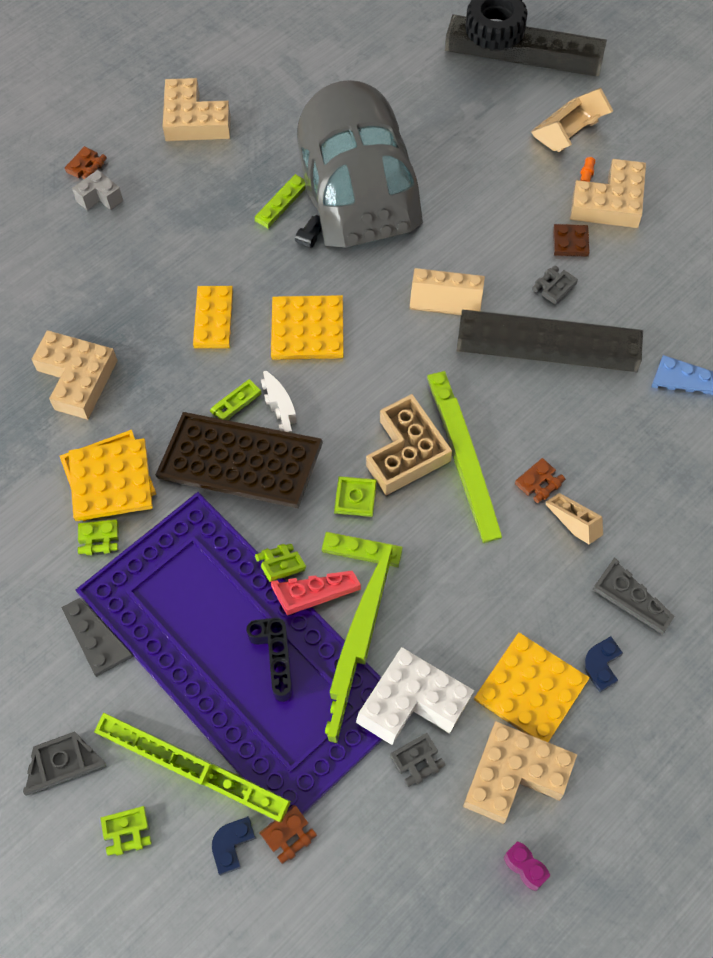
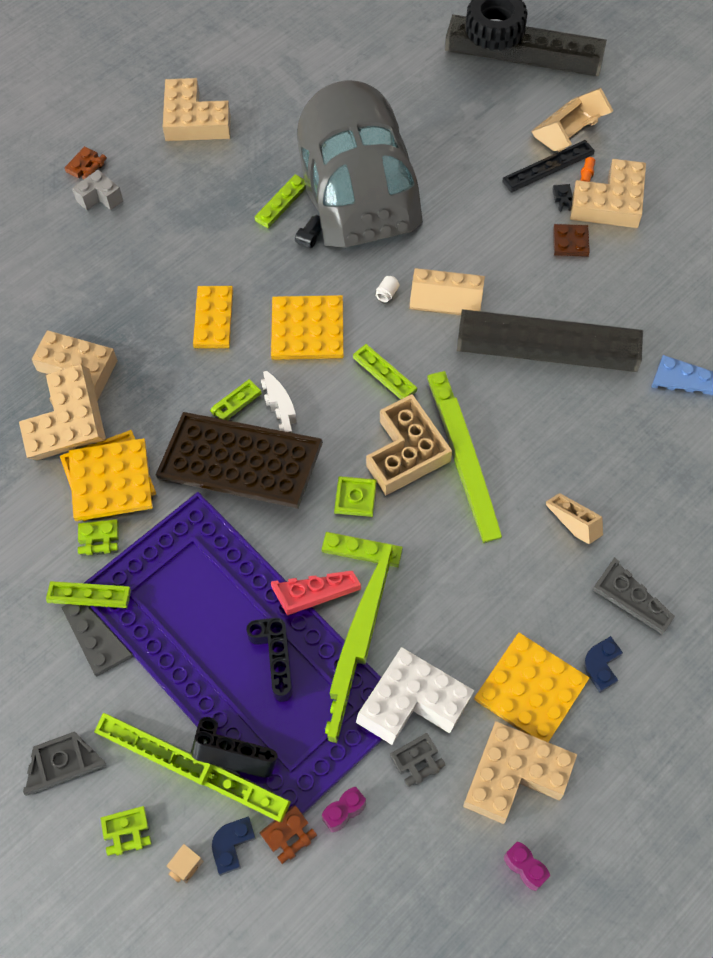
lime plate [255,544,306,582] -> none
dark orange plate [515,458,566,503] -> none
dark grey plate [532,266,578,305] -> none
none -> tan brick [19,364,106,461]
none -> lime plate [46,581,131,608]
none -> tan brick [166,844,204,884]
none -> black beam [191,717,277,778]
none -> magenta brick [322,787,366,833]
none -> lime plate [353,344,417,399]
none -> white brick [376,276,400,302]
none -> black tile [502,140,595,193]
none -> black plate [552,184,573,212]

